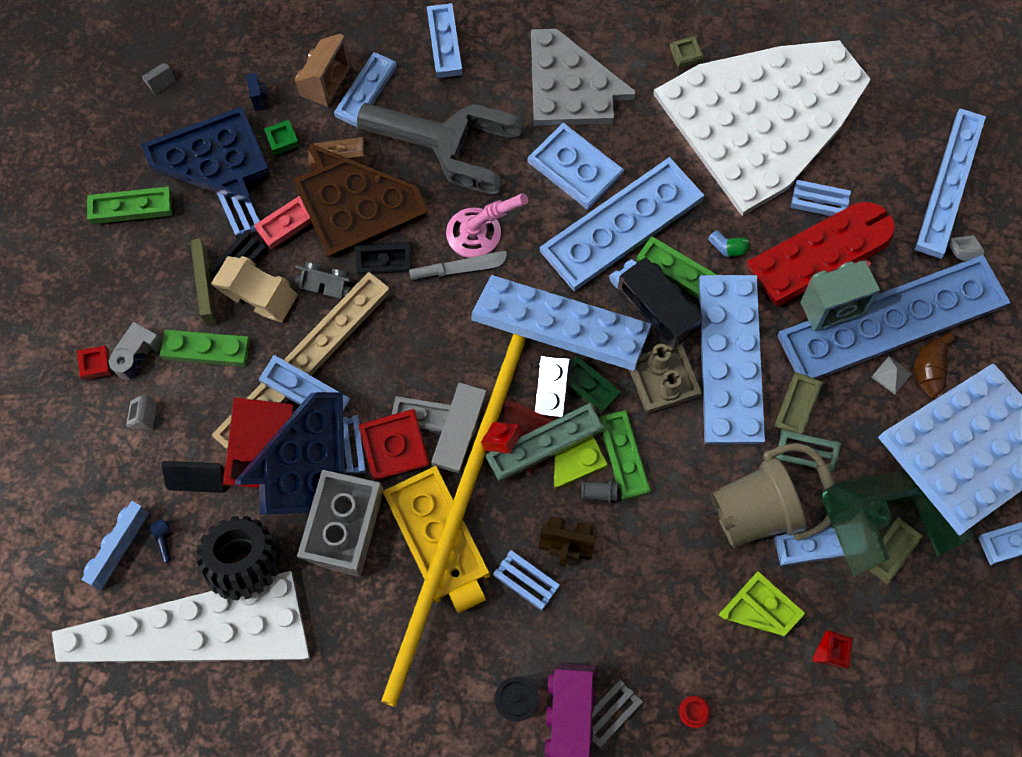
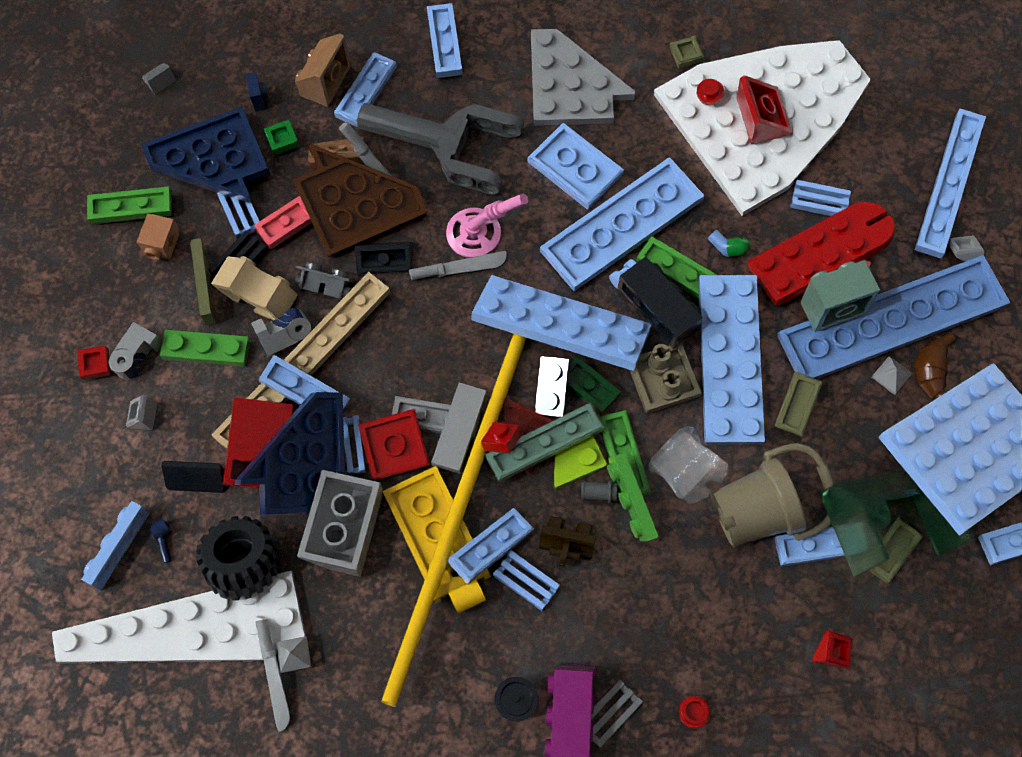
lime wing [719,571,805,637] -> none
sand green tile [775,430,841,472] -> none
none -> nougat brick [136,213,181,260]
none -> light grey leg [251,308,311,356]
none -> light grey piece [255,619,290,732]
none -> light grey slope [276,636,312,673]
none -> light grey piece [339,122,392,176]
none -> light blue tile [448,508,534,584]
none -> bright green plate [607,452,659,542]
none -> clear piece [649,426,728,505]
none -> red plate [696,79,724,106]
none -> red slope [736,75,792,144]

